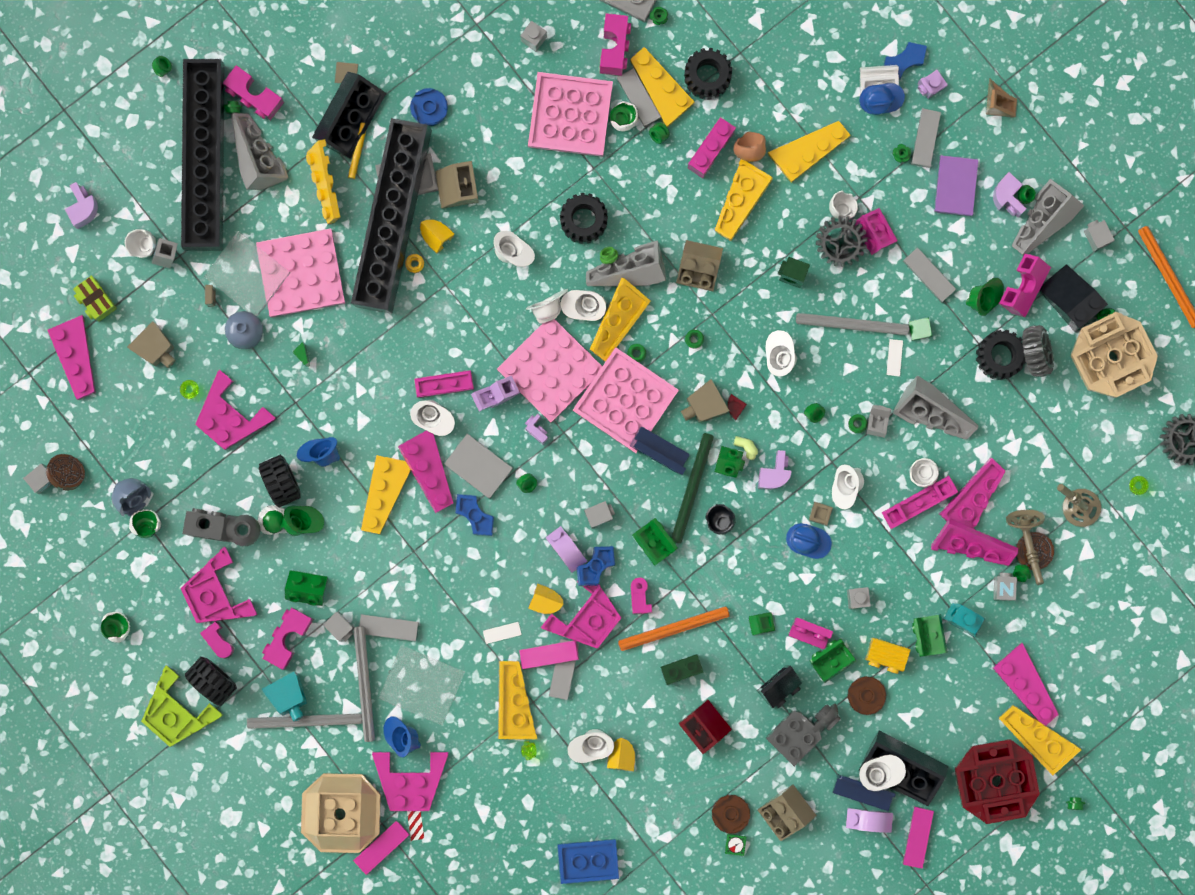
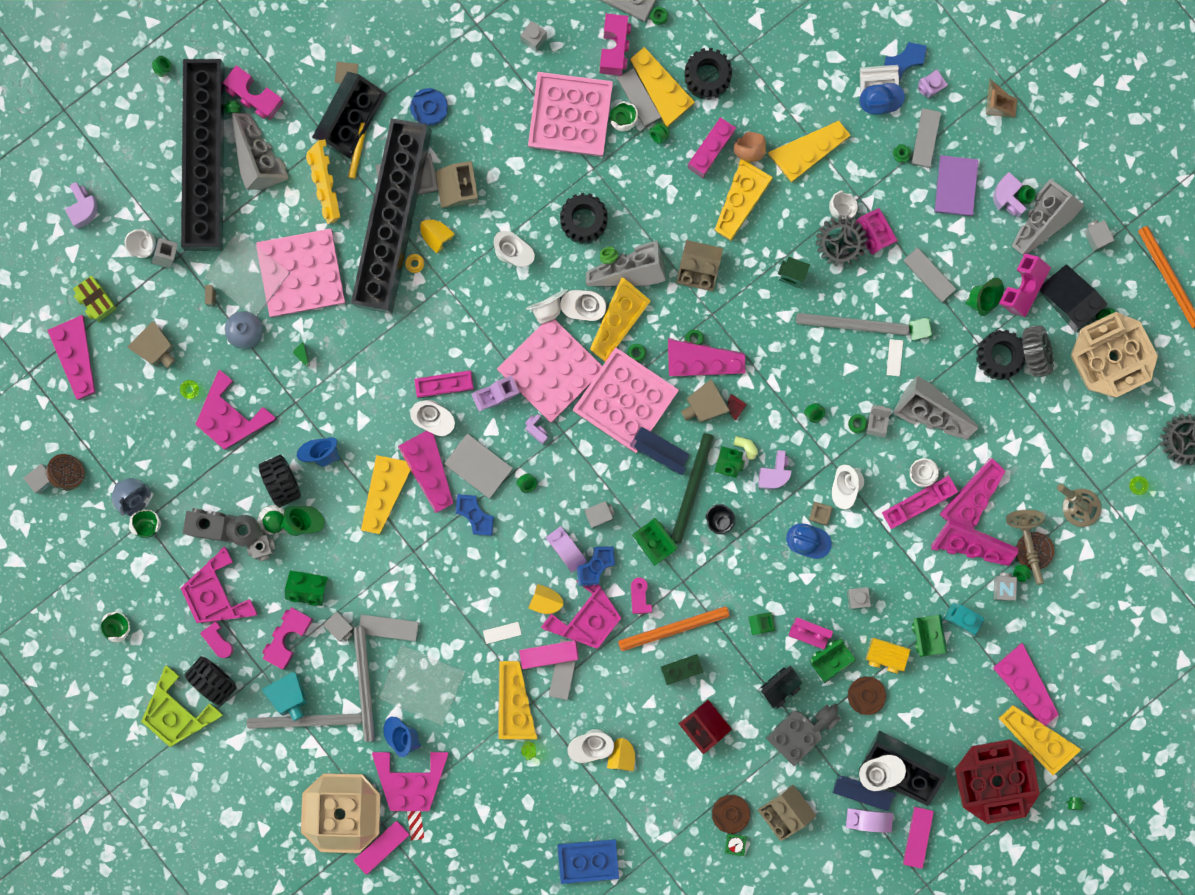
white piece [766,330,797,377] -> none
none -> light grey brick [246,532,276,562]
none -> dark pink wing [668,338,745,376]

